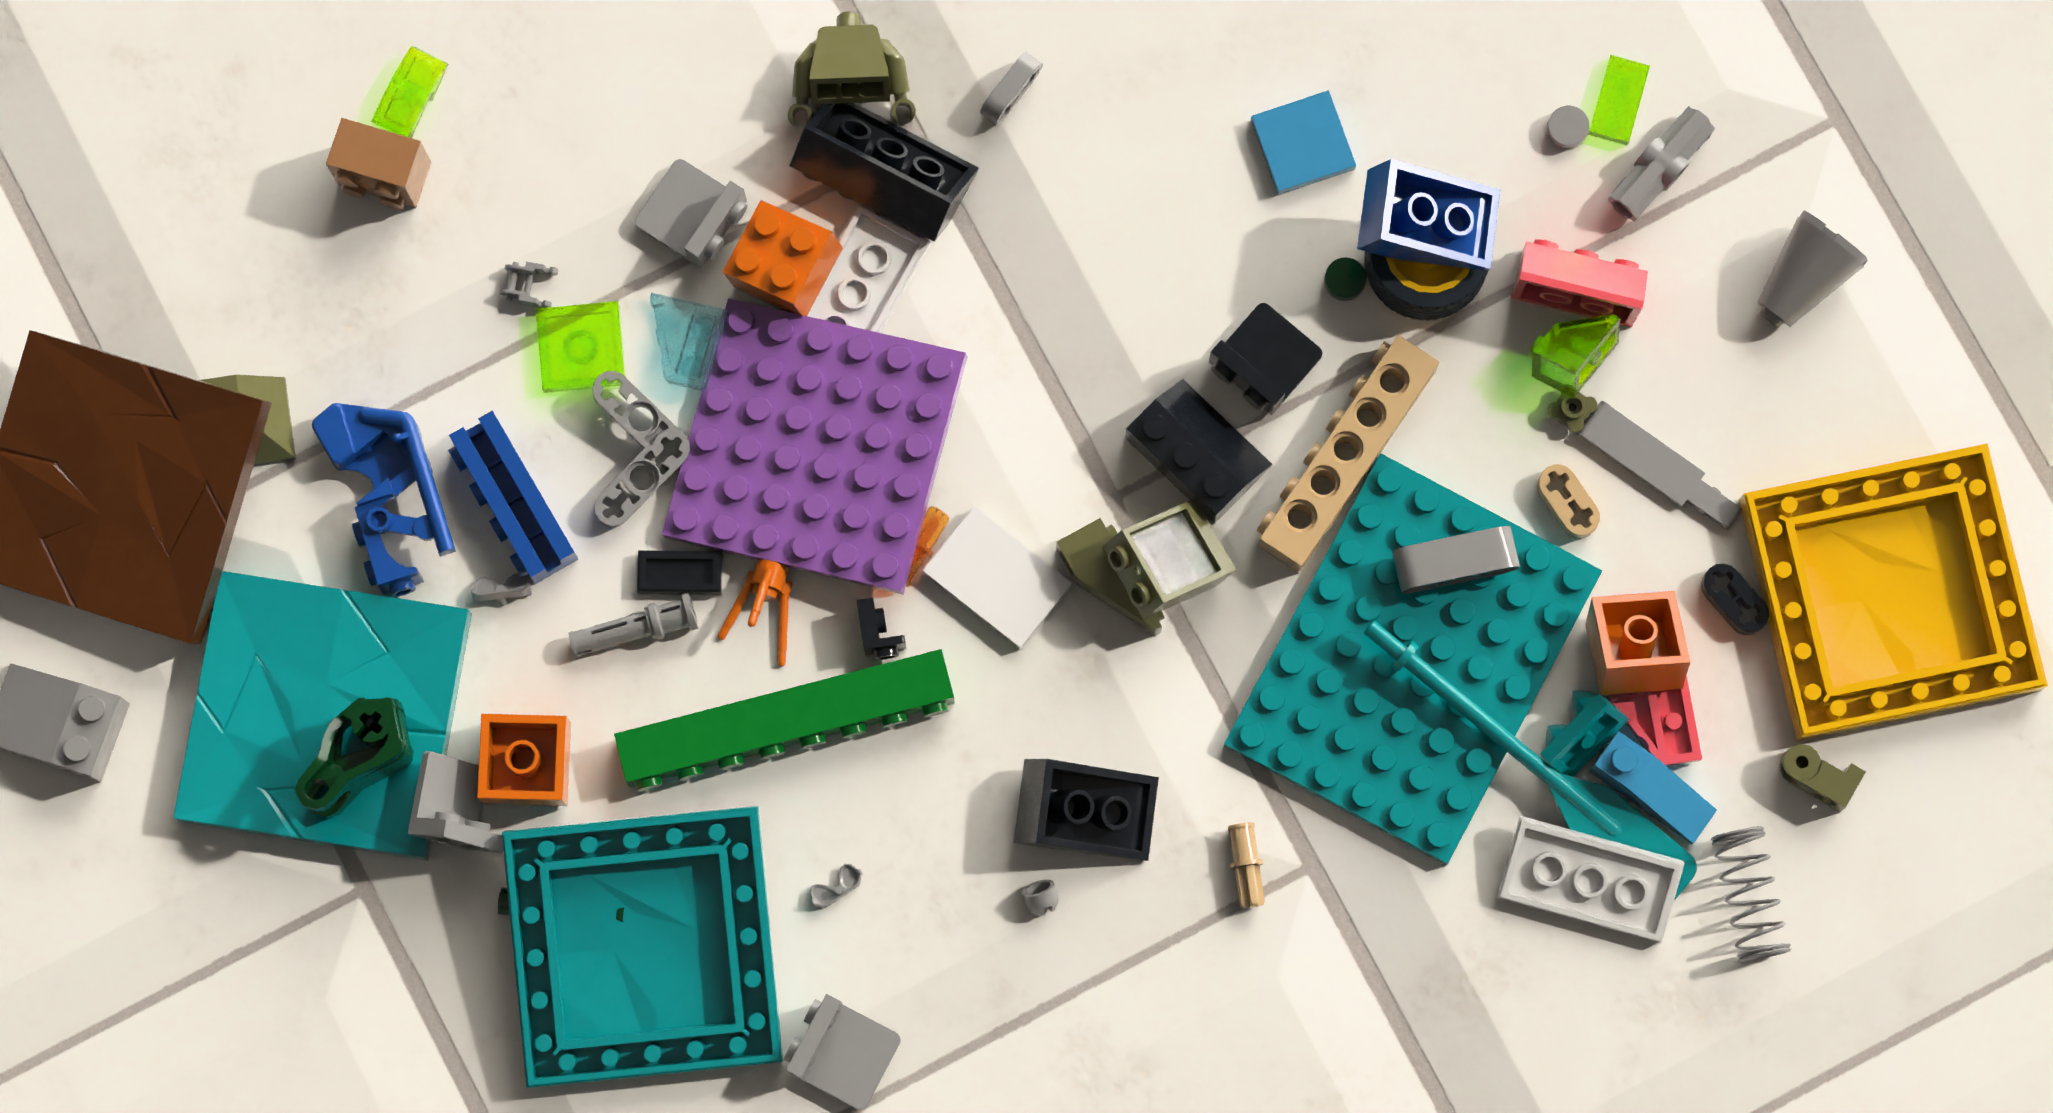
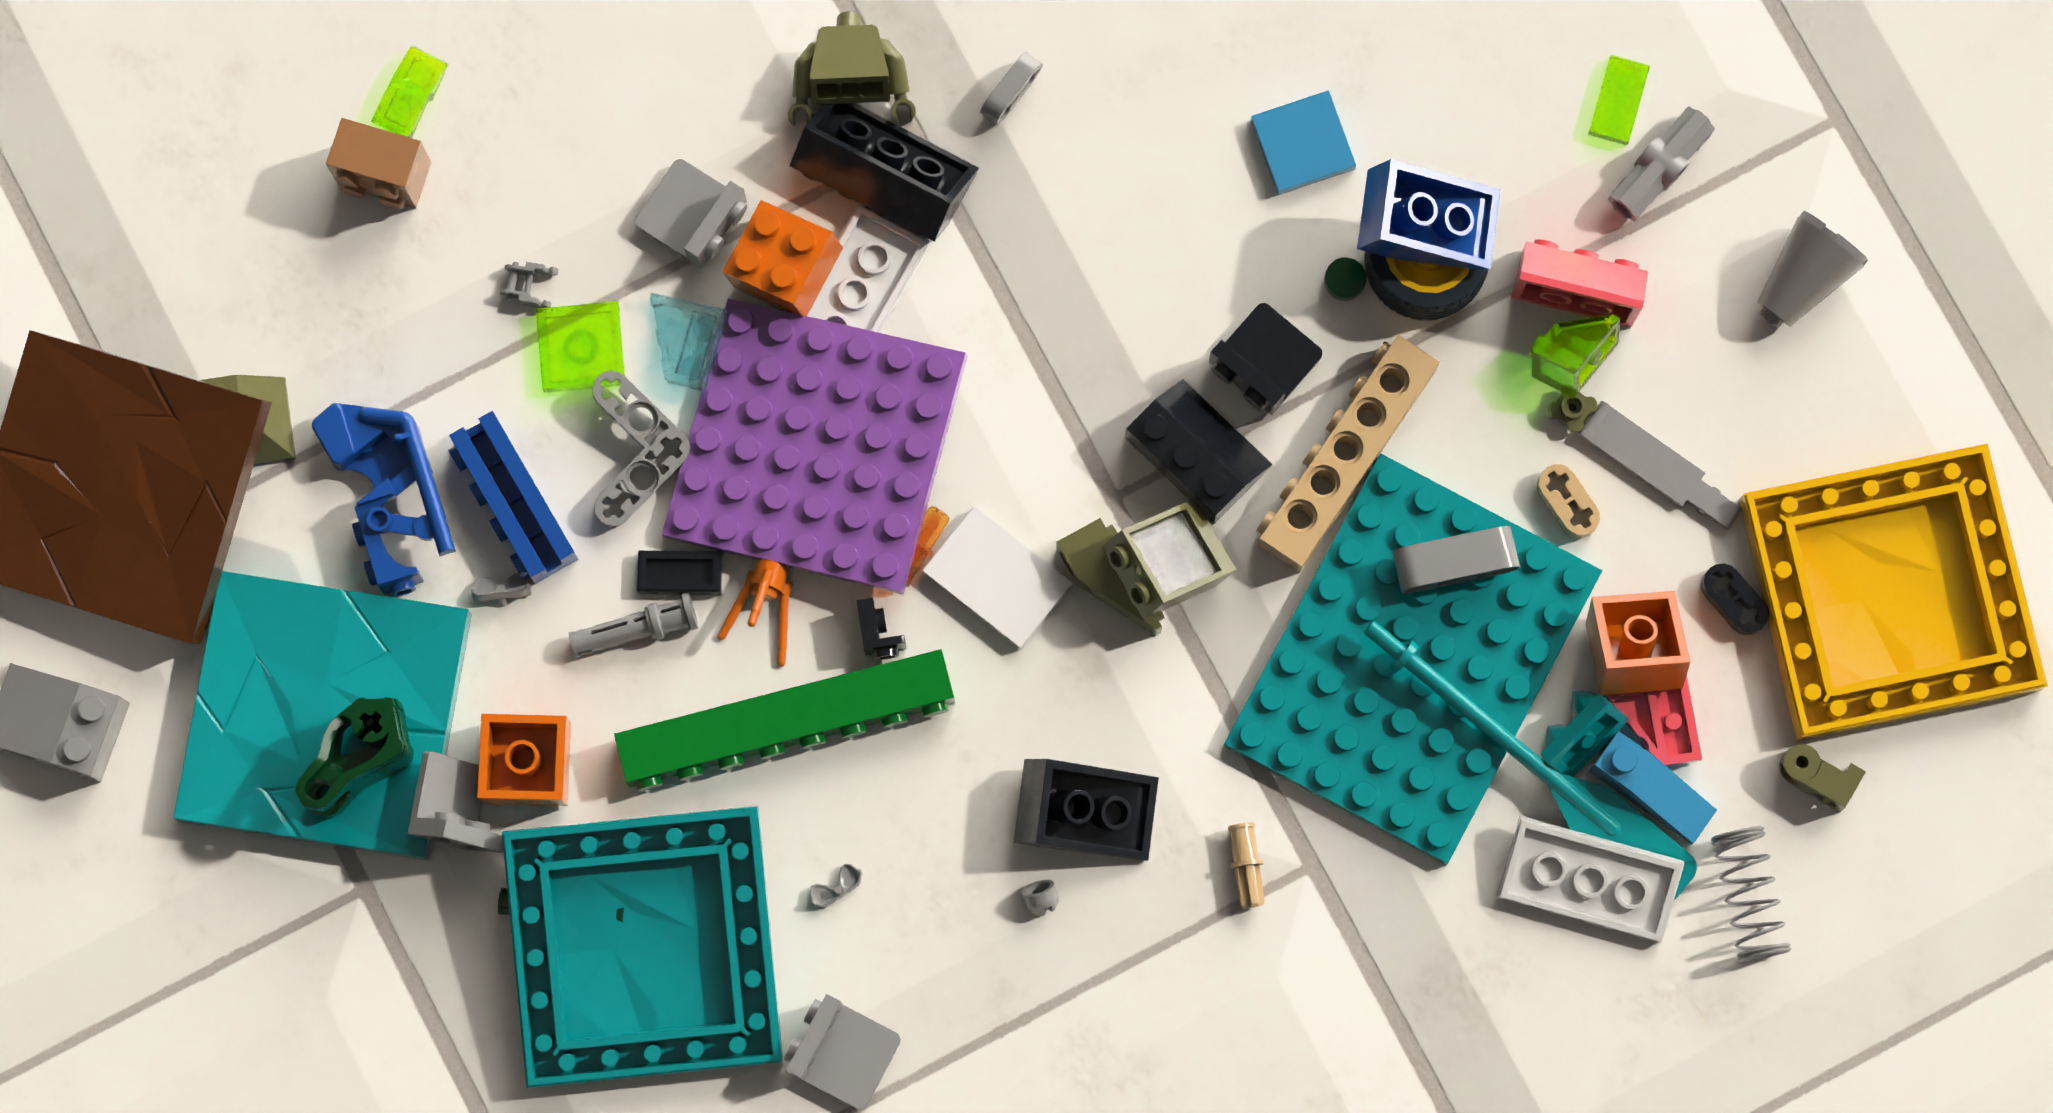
light grey tile [1547,105,1590,149] -> none

